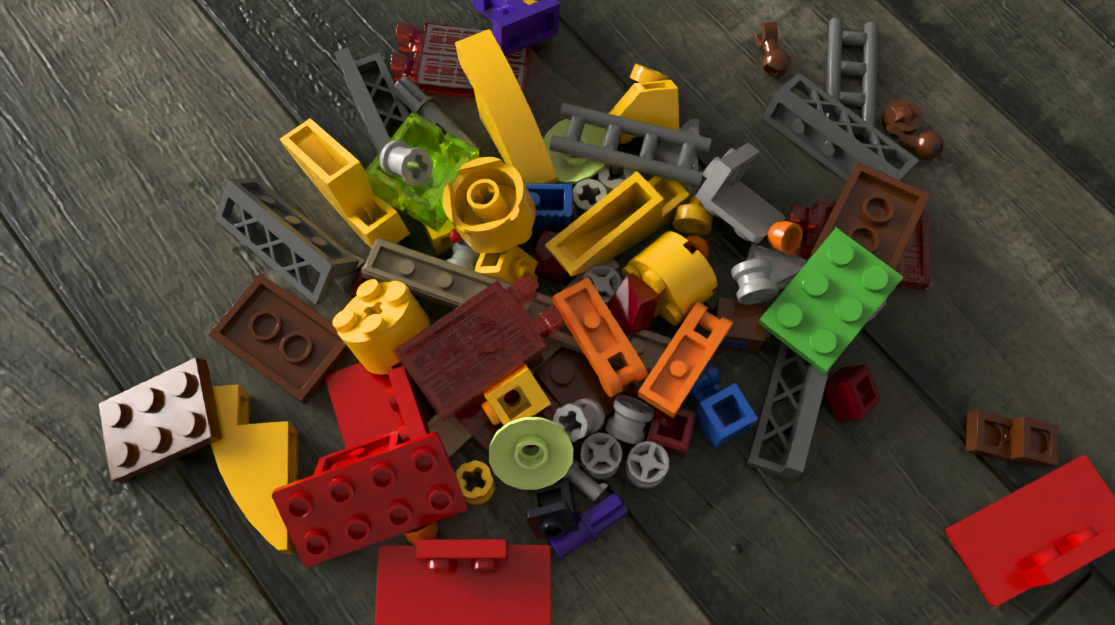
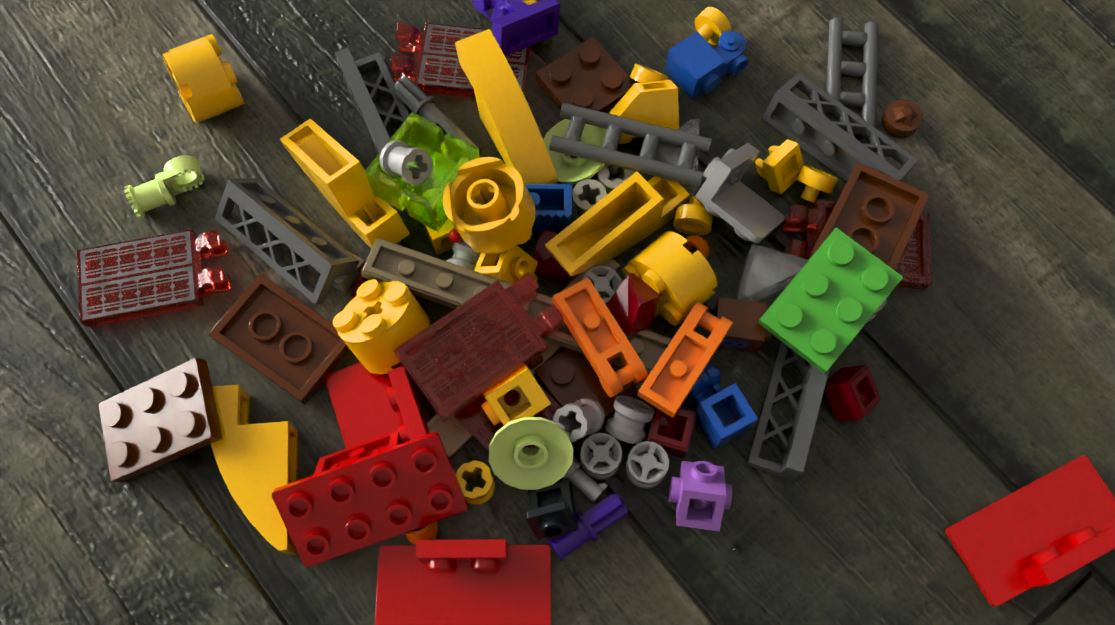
light grey wheel [731,258,779,305] -> none
reddish brown arm [754,22,791,78] -> none
orange hinge [767,221,803,255] -> none
reddish brown arm [886,125,944,160] -> none
reddish brown slope [965,410,1058,467] -> none
none -> clear red tile [77,229,231,327]
none -> yellowish green connector [124,155,205,219]
none -> yellow brick [161,34,244,123]
none -> reddish brown plate [536,36,634,113]
none -> blue brick [665,31,750,100]
none -> medium lavender brick [669,461,732,532]
none -> yellow tile [694,7,731,45]
none -> yellow tile [755,139,804,194]
none -> yellow tile [796,164,838,203]

